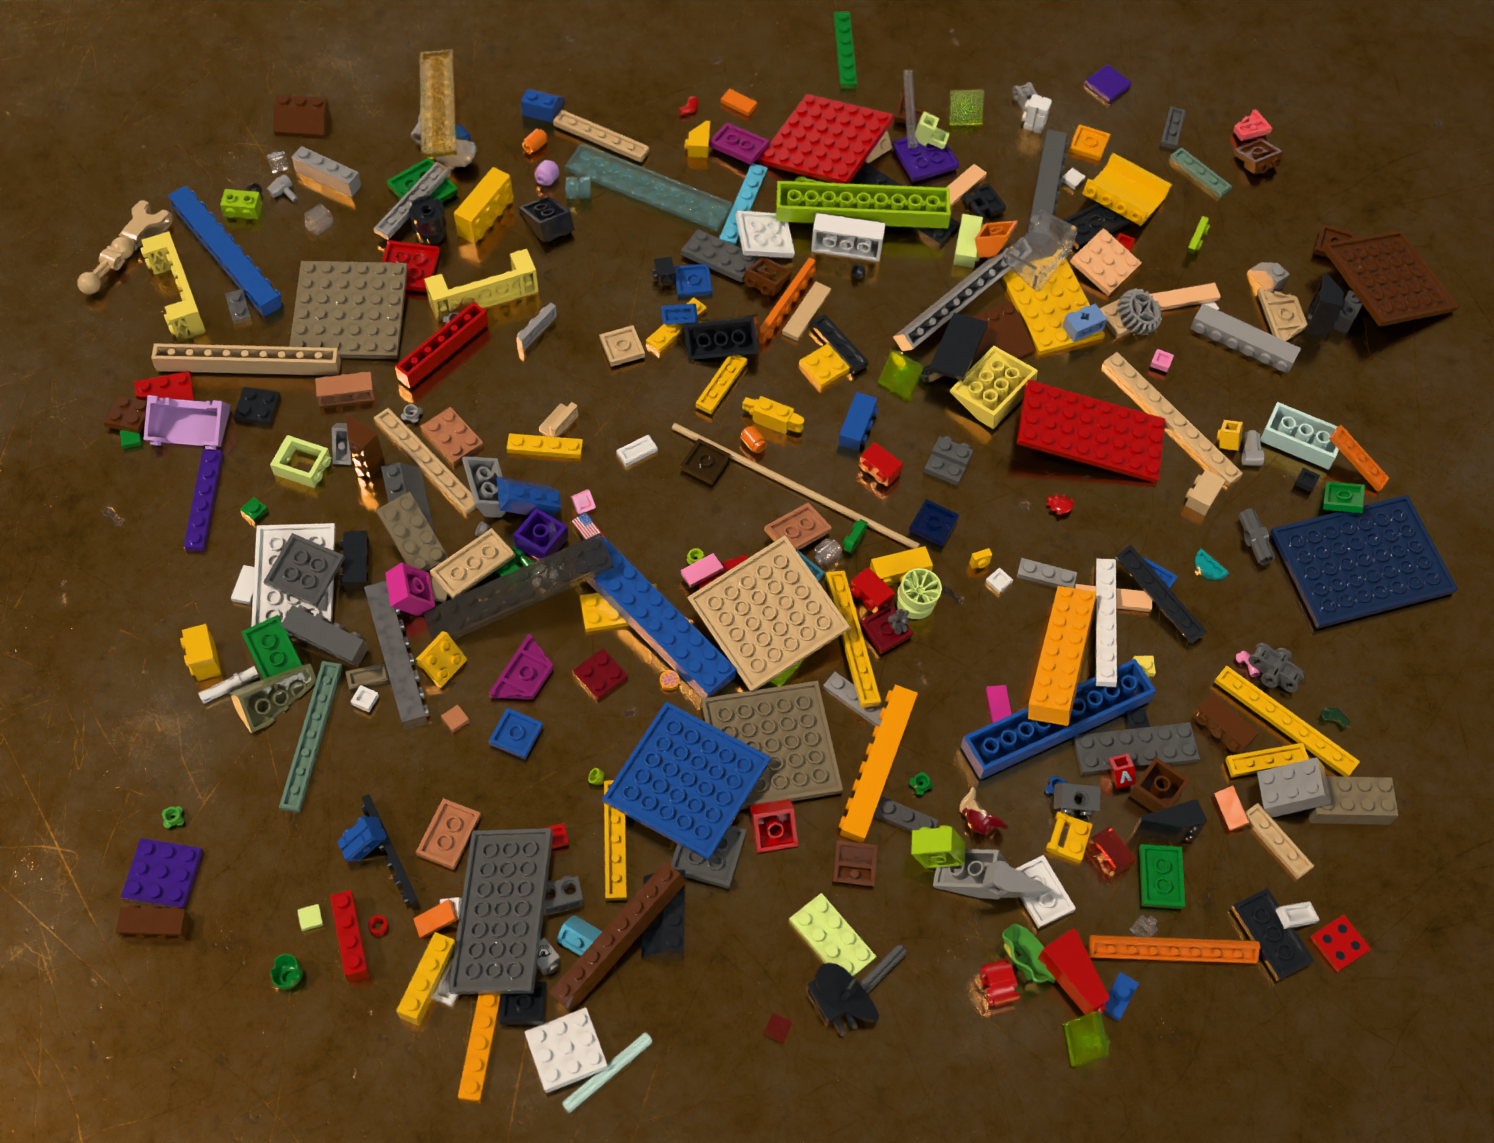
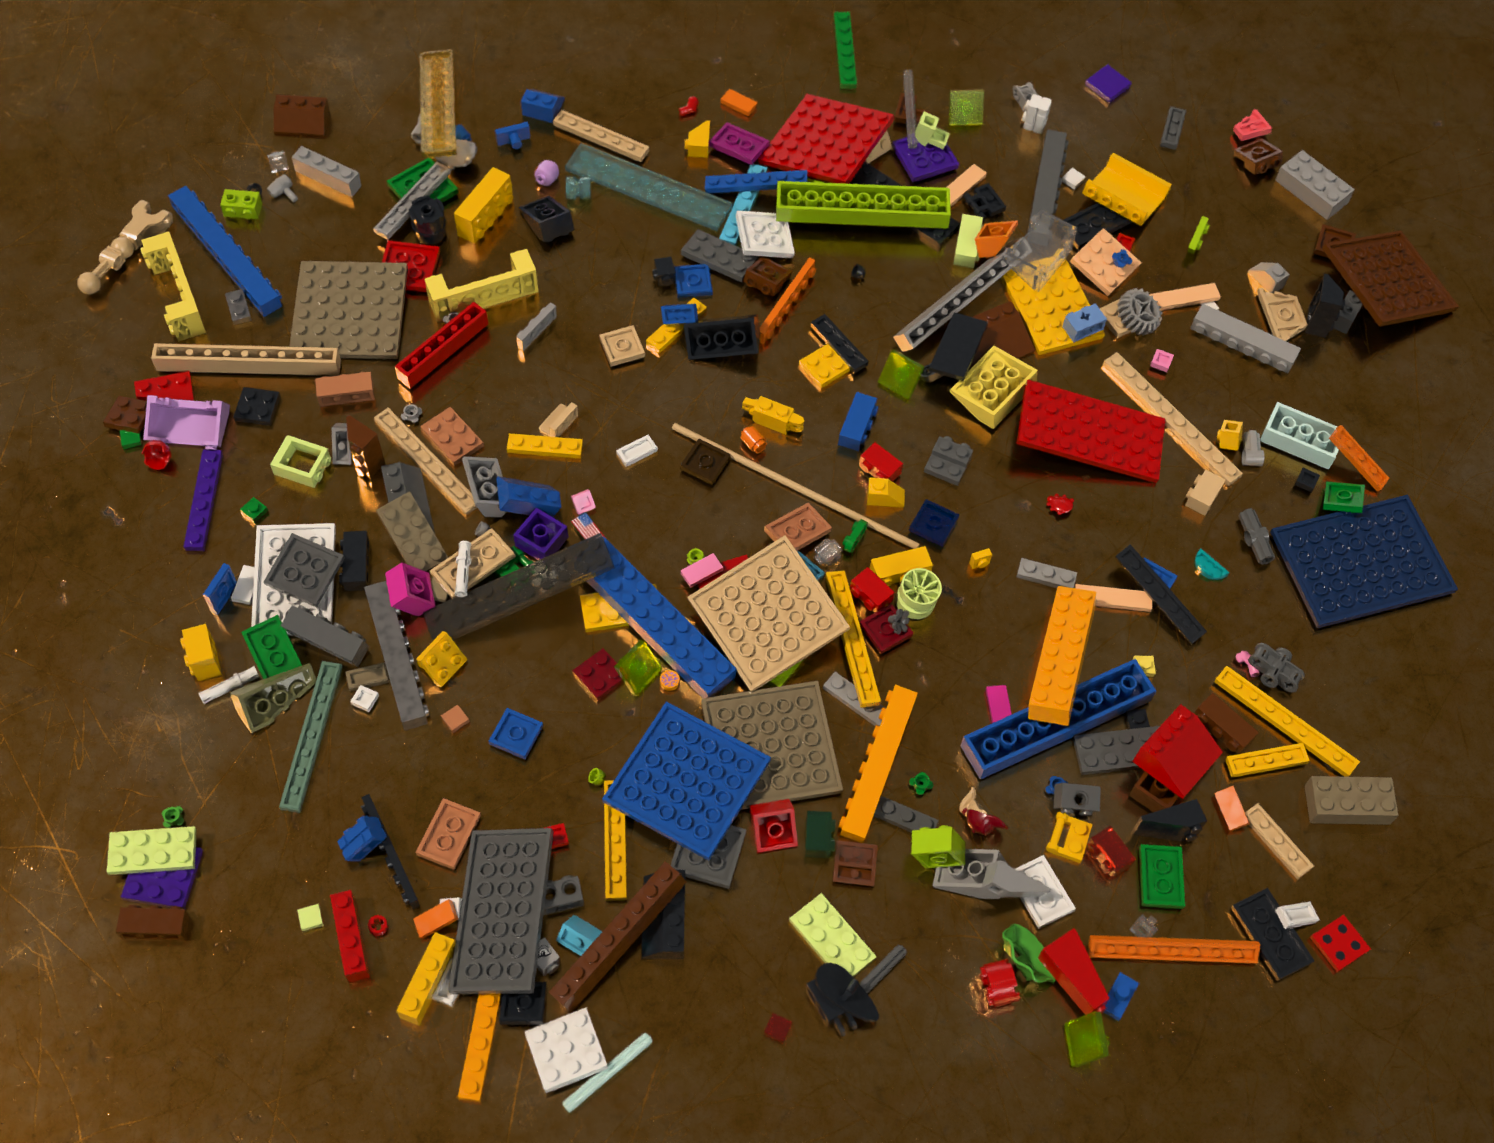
green hair [270,954,303,989] -> none
clear brick [304,203,334,235] -> none
magenta wing [489,634,554,700] -> none
orange brick [522,129,547,154] -> none
yellow plate [696,355,747,414] -> none
tan tile [782,282,831,341] -> none
white brick [811,213,885,262] -> none
white tile [986,568,1013,594] -> none
light orange tile [1068,124,1110,161] -> none
white plate [1096,558,1117,687] -> none
red brick [1109,753,1136,789] -> none
sand green tile [1169,147,1232,198] -> none
light grey brick [1257,757,1332,818] -> none
clear green arm [1321,708,1351,728] -> none
none -> yellowish green plate [107,826,197,875]
none -> red hair [142,440,172,470]
none -> blue tile [203,563,237,615]
none -> white pin [455,541,472,598]
none -> blue tile [495,122,531,149]
none -> clear neon green tile [614,640,662,696]
none -> blue plate [705,170,808,193]
none -> clear green brick [805,811,836,858]
none -> yellow slope [867,478,905,508]
none -> blue plate [1112,249,1132,268]
none -> red slope [1132,704,1223,799]
none -> light grey brick [1275,150,1355,220]

